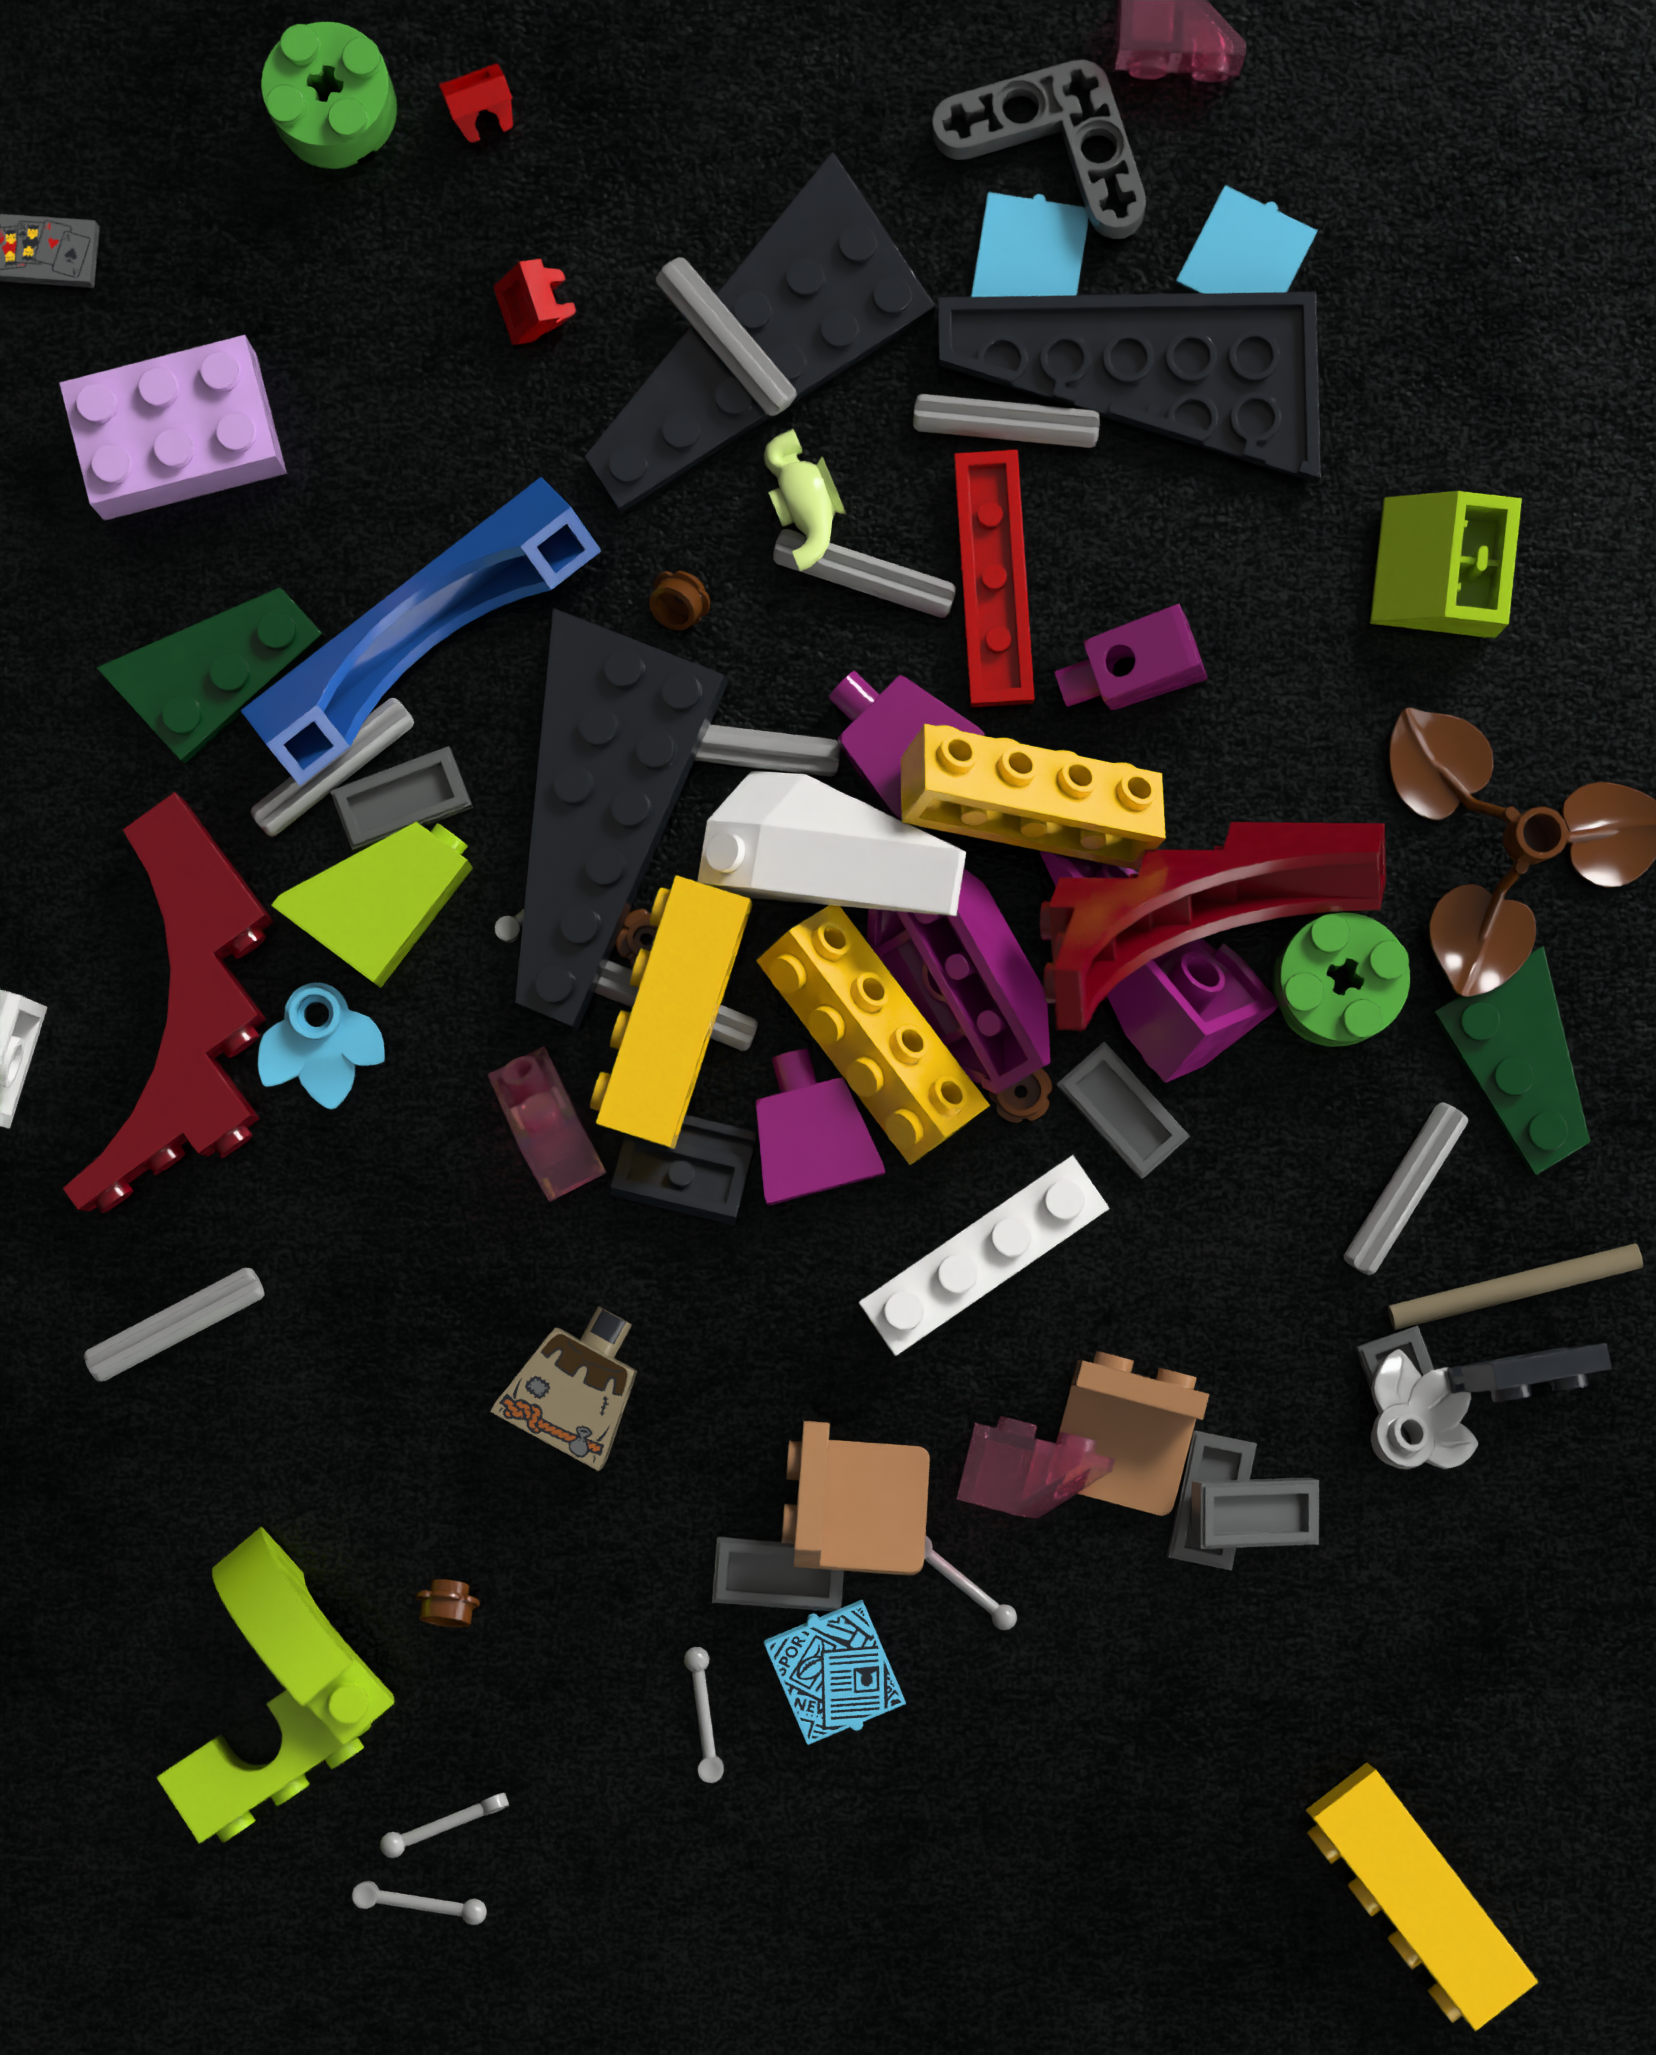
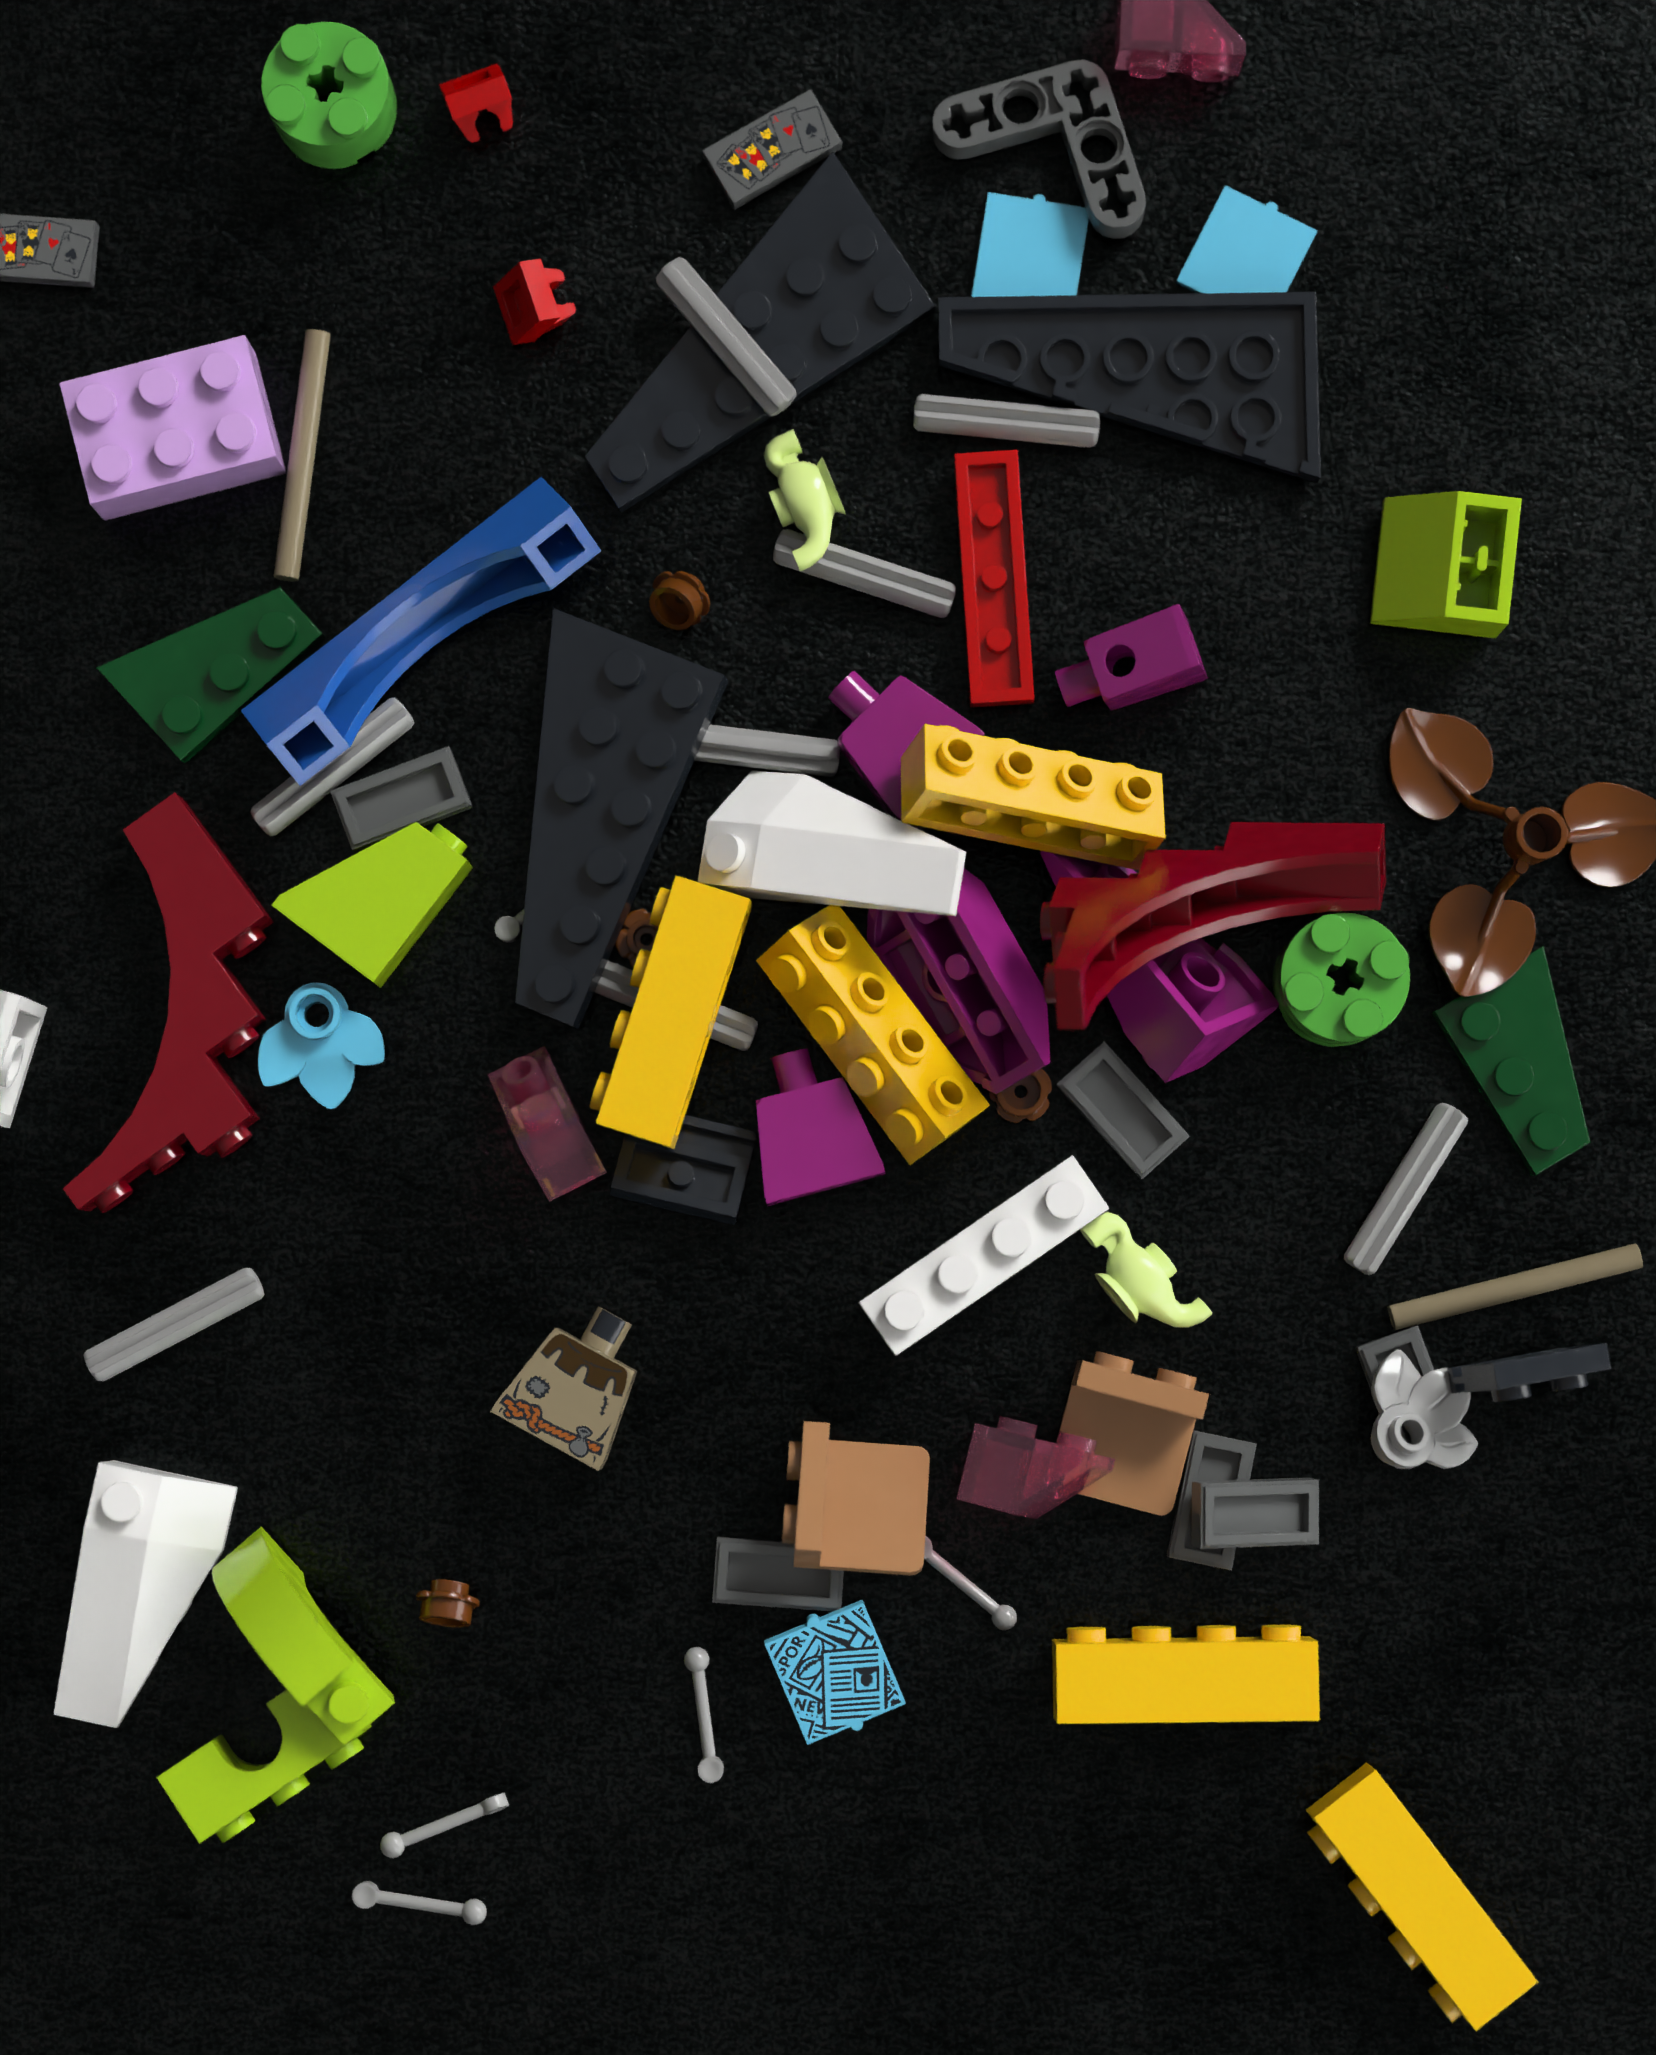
none -> white wedge [54,1460,238,1728]
none -> dark tan bar [274,329,330,581]
none -> dark grey tile [703,89,842,210]
none -> yellow brick [1052,1625,1320,1724]
none -> yellowish green piece [1080,1212,1212,1328]

